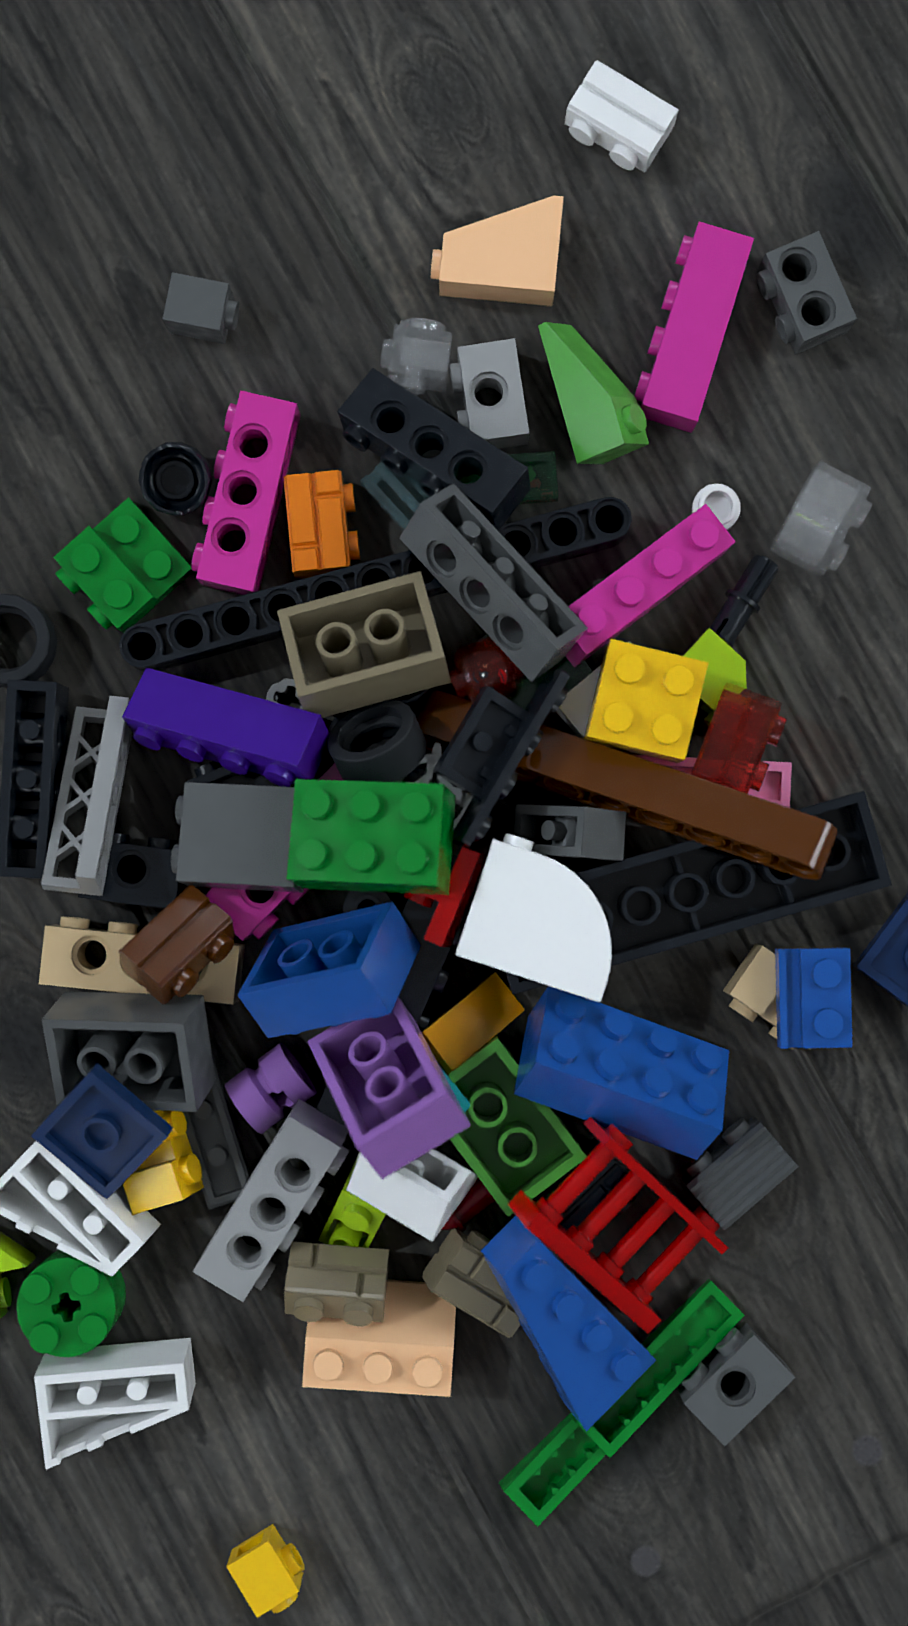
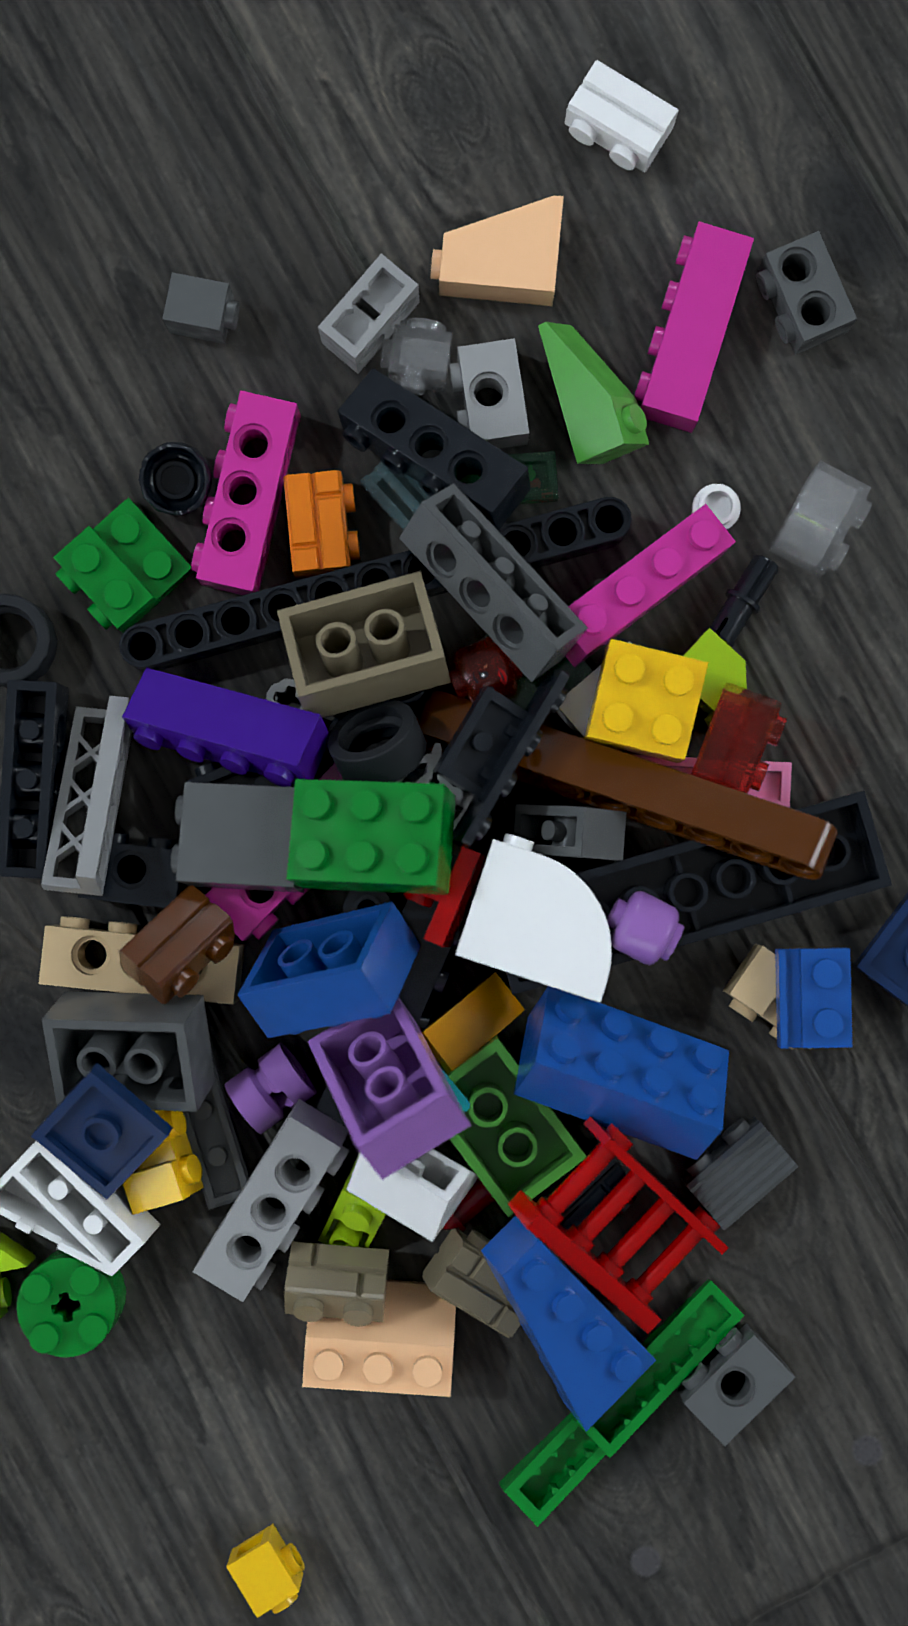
white wedge [34,1338,196,1469] -> none
none -> light grey brick [318,253,420,374]
none -> medium lavender head [607,891,684,965]

